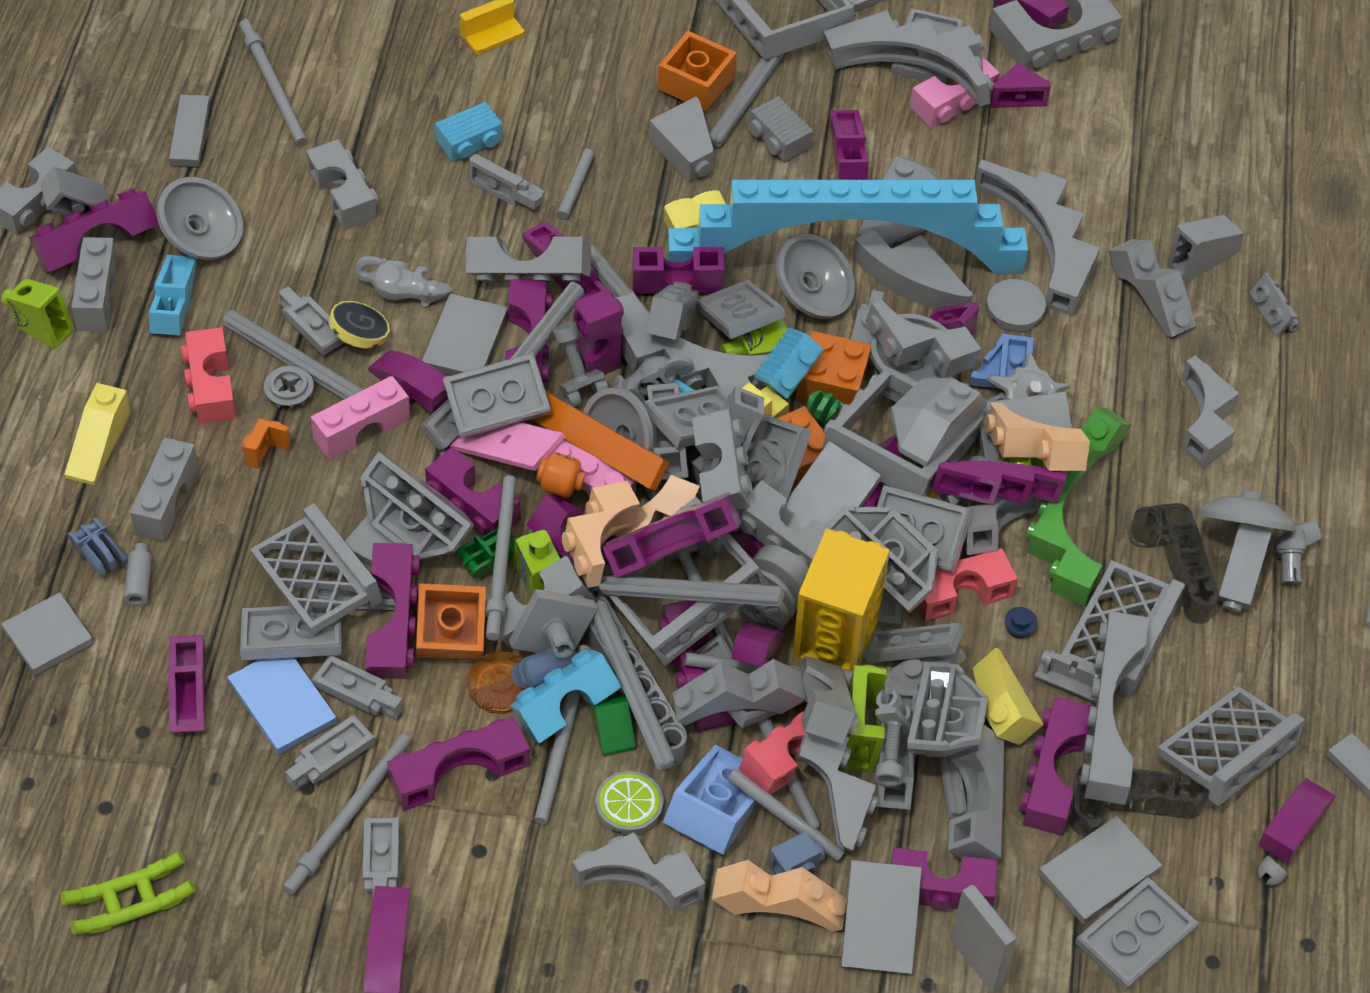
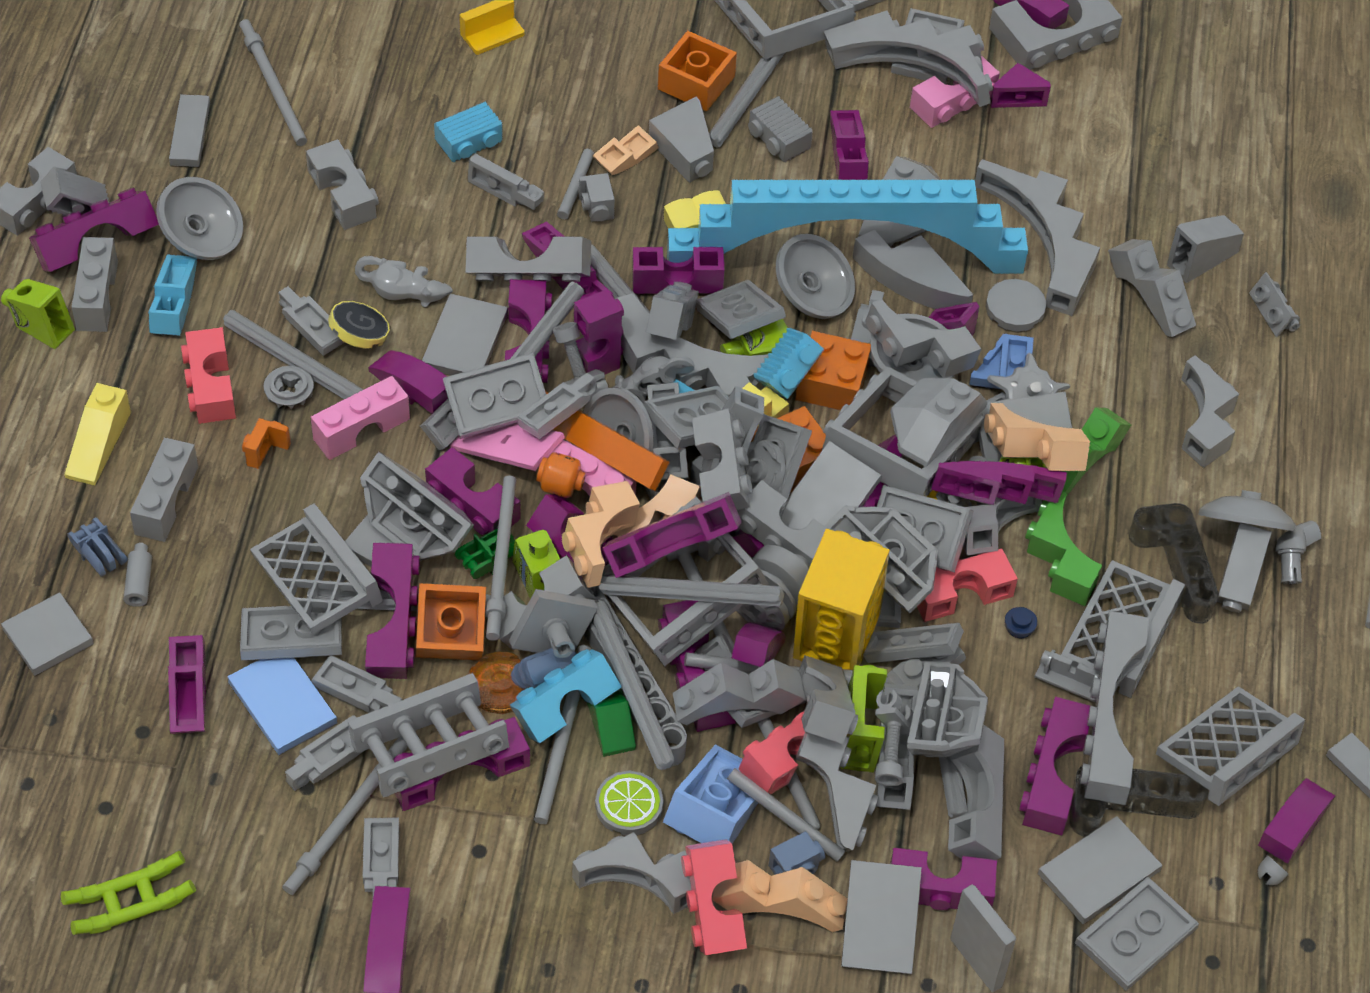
green arm [807,390,845,428] -> none
light yellow slope [972,648,1044,745] -> none
none -> light grey fence [347,673,509,798]
none -> light grey hinge [517,373,599,439]
none -> light grey brick [579,173,615,222]
none -> light nougat slope [593,125,659,175]
none -> coral arch [681,839,747,955]

